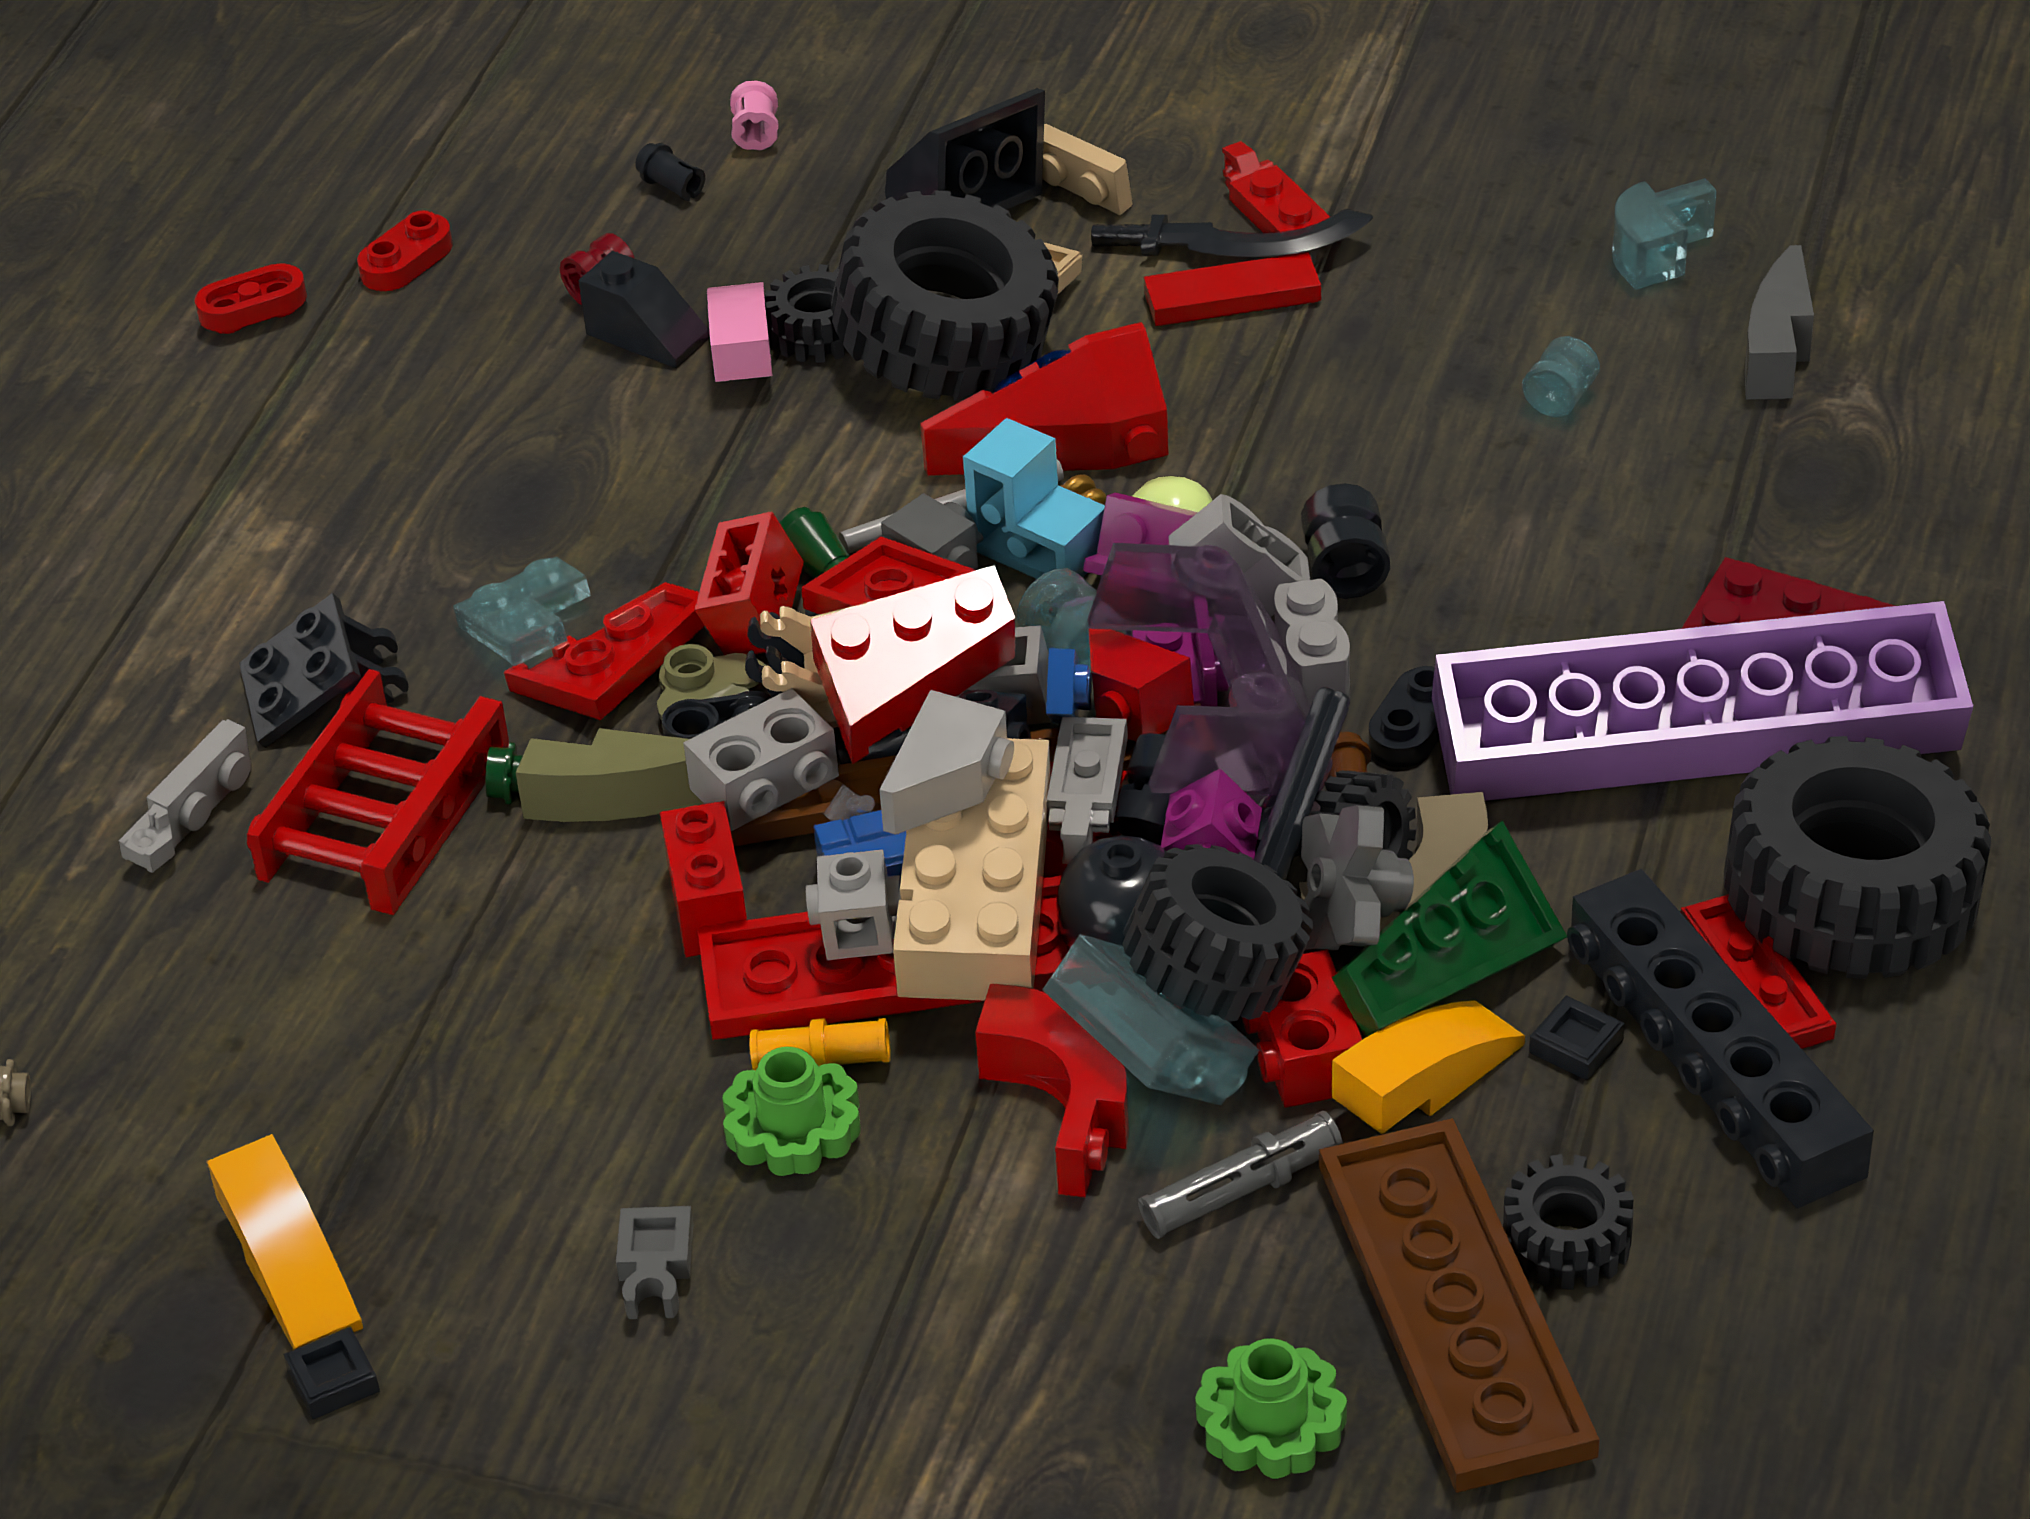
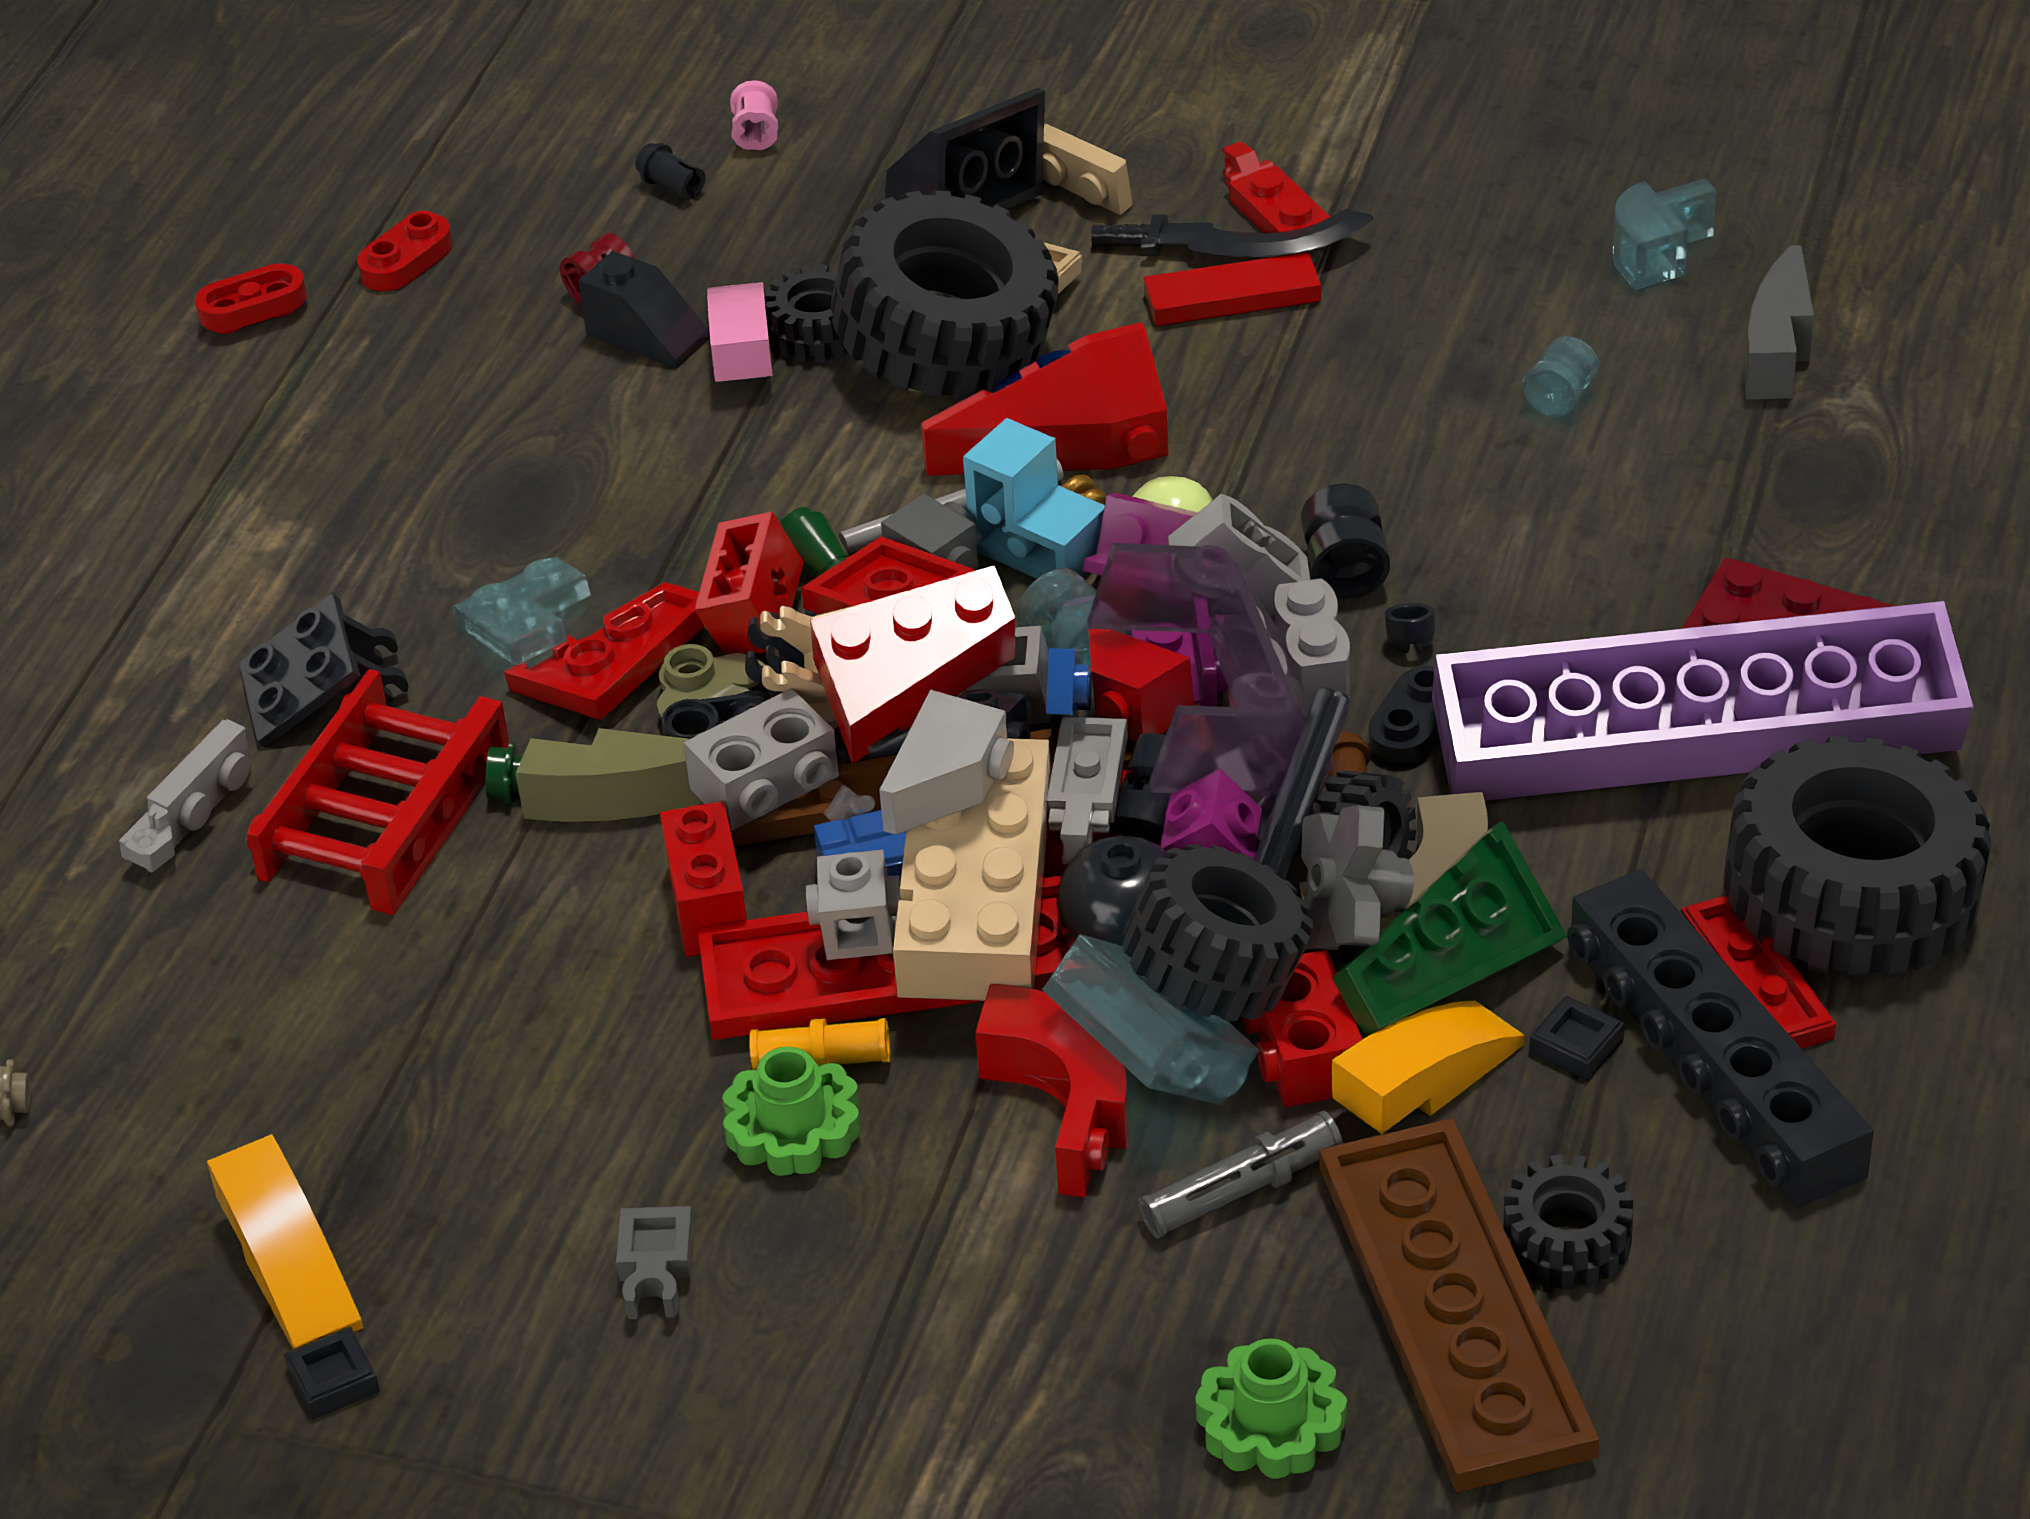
none -> black hinge [1385,603,1435,653]

